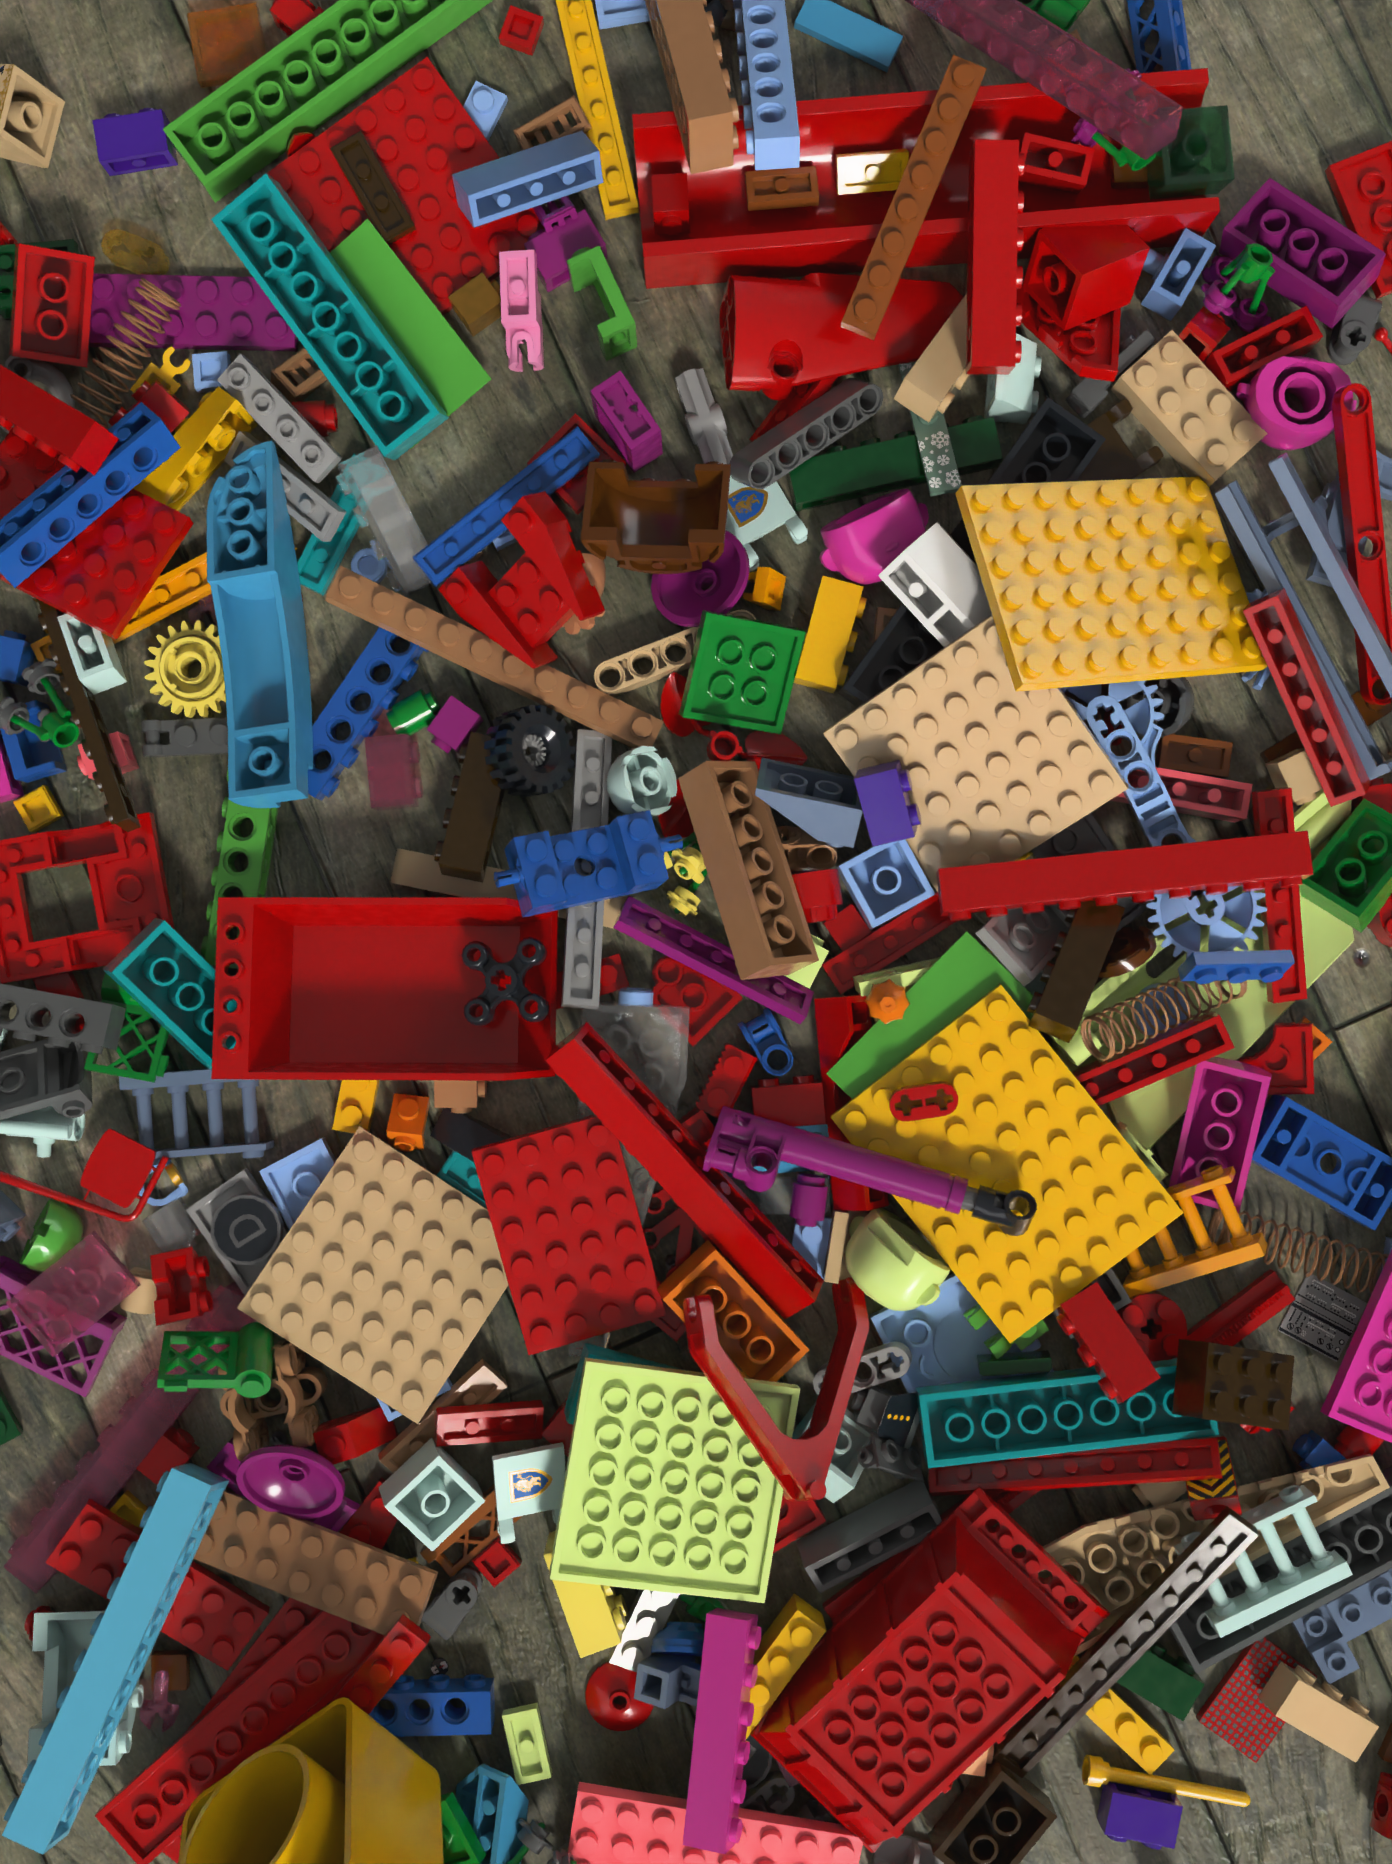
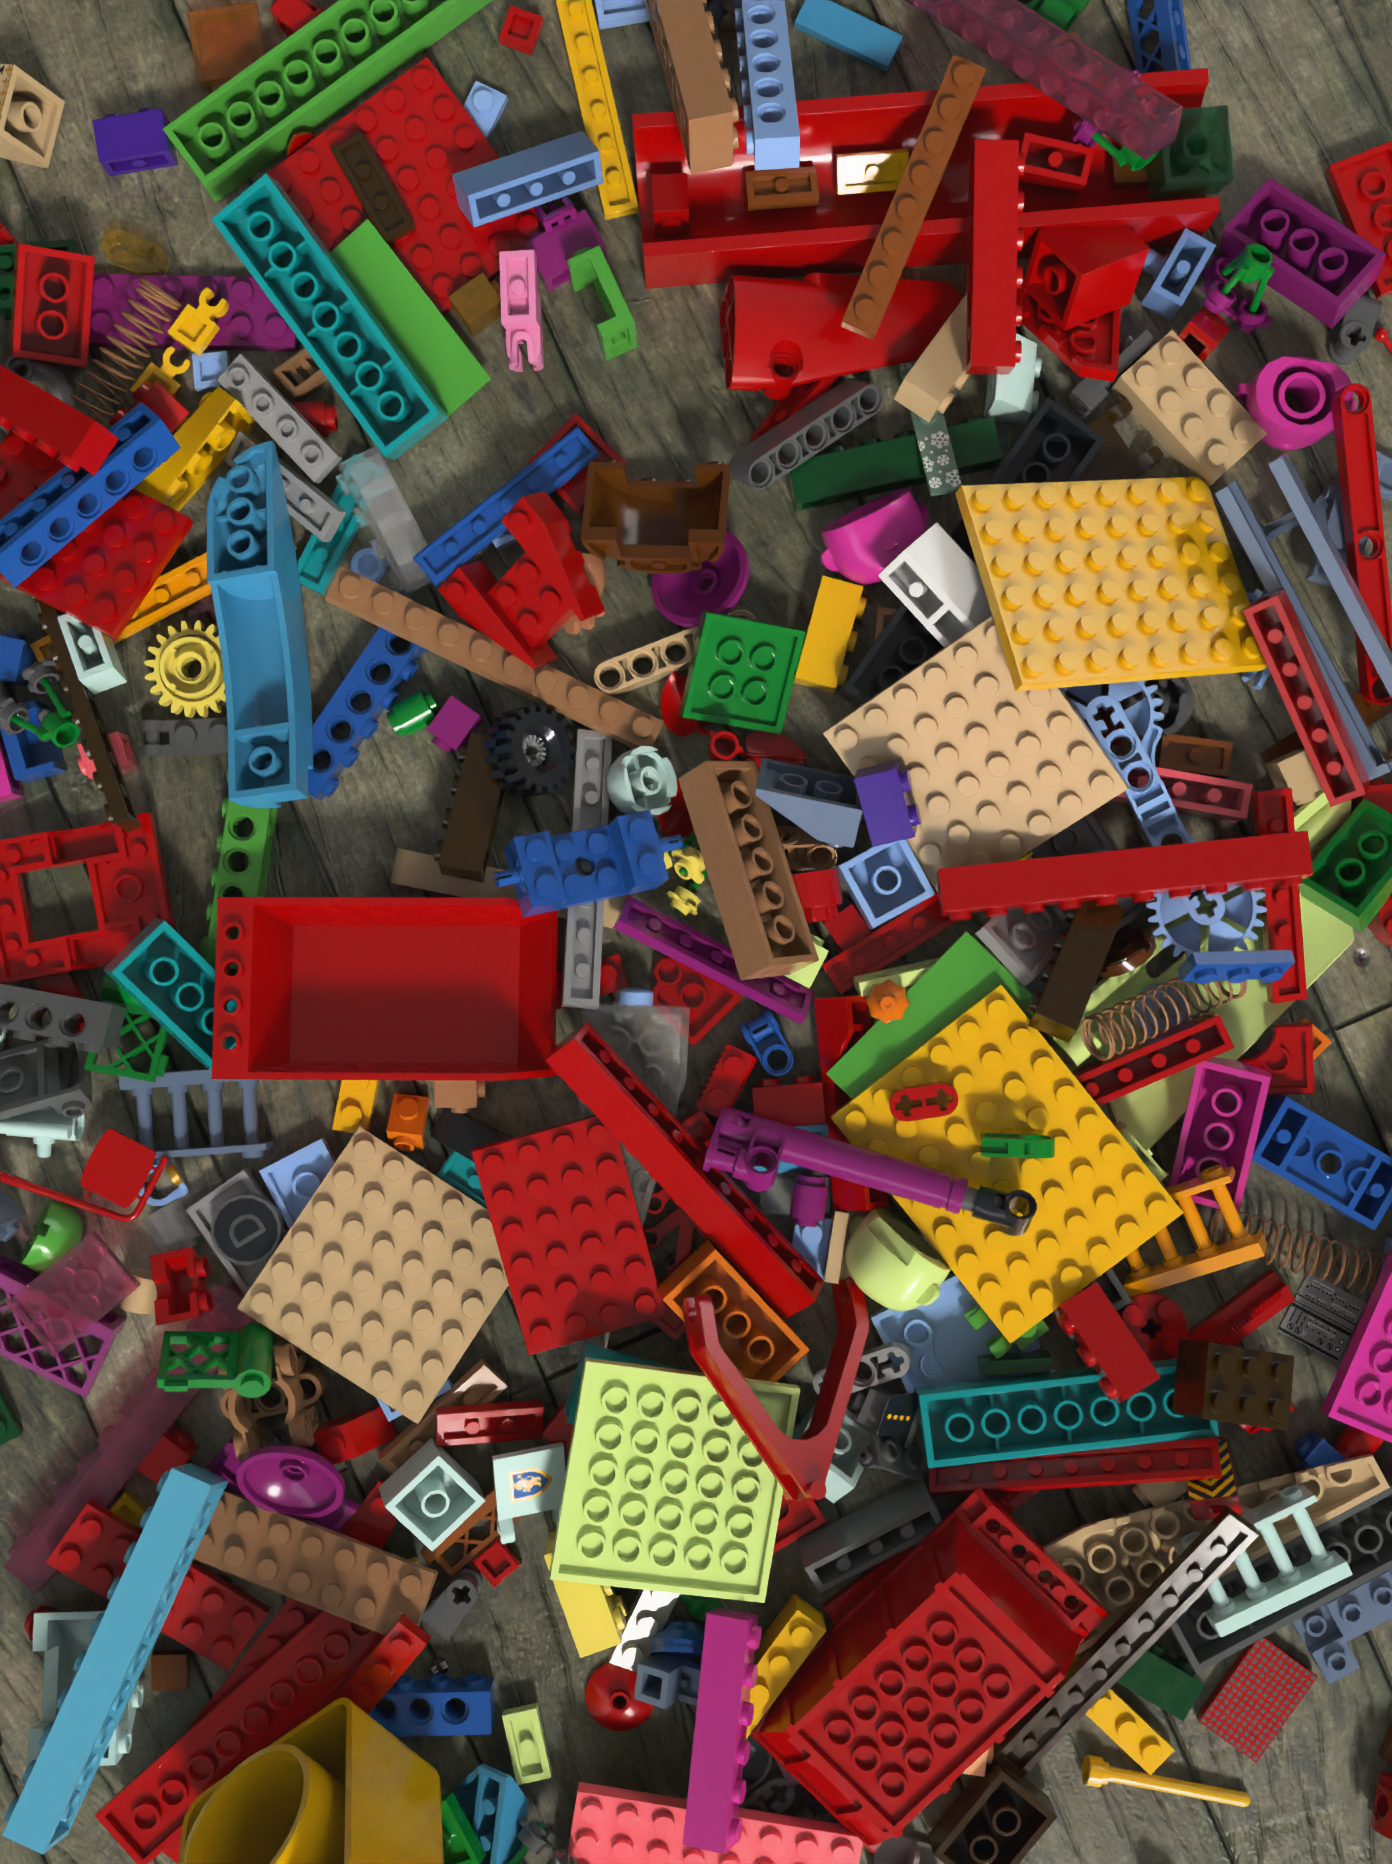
yellow tile [13,785,64,833] -> none
clear pink bar [139,1670,179,1732] -> none
clear pink brick [365,734,423,811] -> none
black gear [462,937,550,1026] -> none
medium nougat slope [513,95,592,150] -> none
magenta window [590,370,663,473] -> none
light grey piece [675,368,733,464] -> none
light aqua flag [726,470,808,572] -> none
light orange tile [743,567,786,611] -> none
dark purple brick [1097,1782,1183,1850] -> none
red brick [1204,305,1323,392] -> none
tan brick [1258,1662,1379,1762] -> none
none -> yellow plate [168,287,229,357]
none -> green piece [980,1133,1055,1158]

